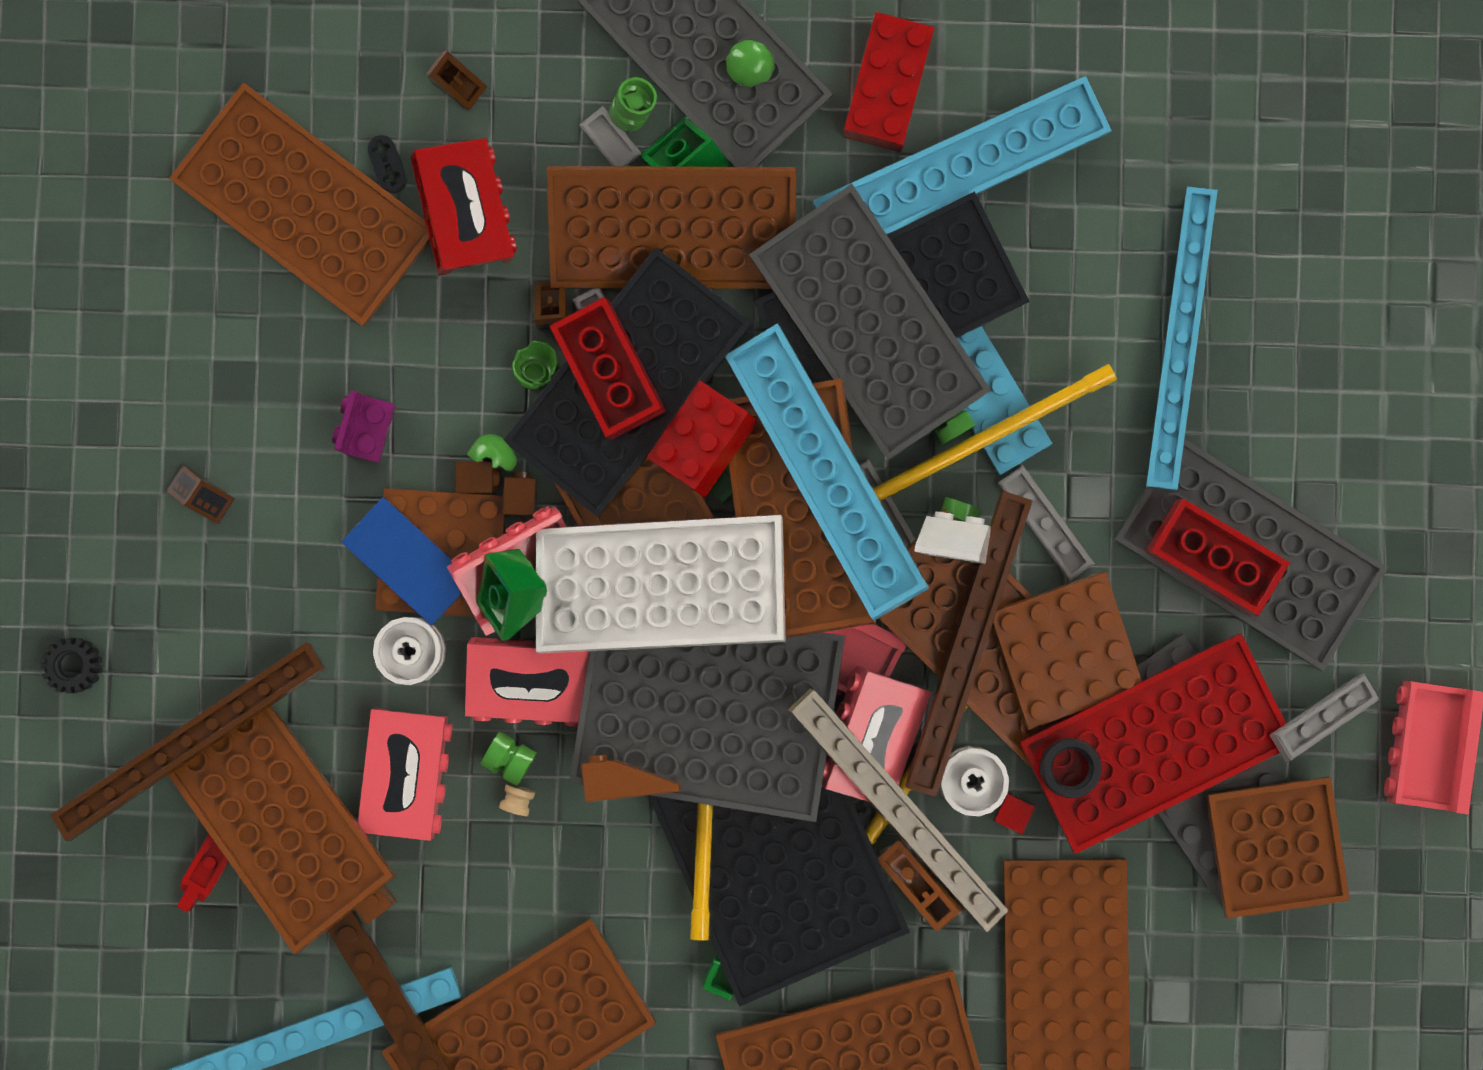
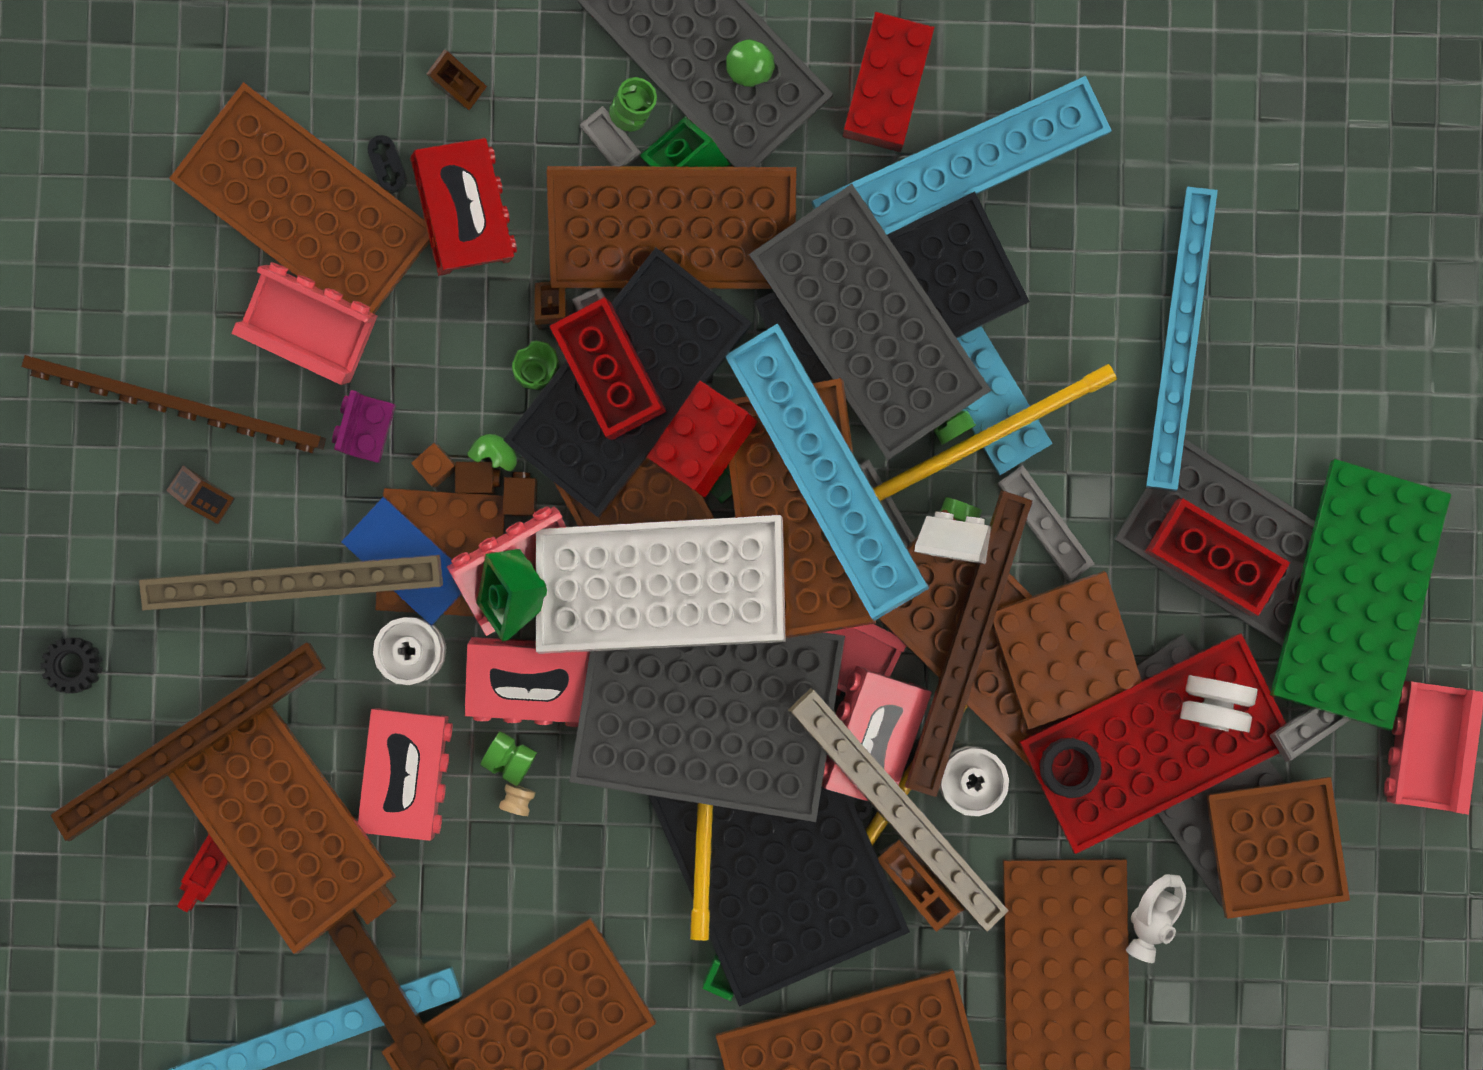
dark orange slope [581,754,682,802] -> none
red tile [993,793,1035,835] -> none
none -> reddish brown plate [21,355,326,453]
none -> dark tan plate [139,555,443,611]
none -> coral panel [231,262,378,385]
none -> dark orange brick [411,443,455,488]
none -> white piece [1126,874,1186,963]
none -> white wheel [1180,675,1258,733]
none -> green plate [1270,459,1451,730]

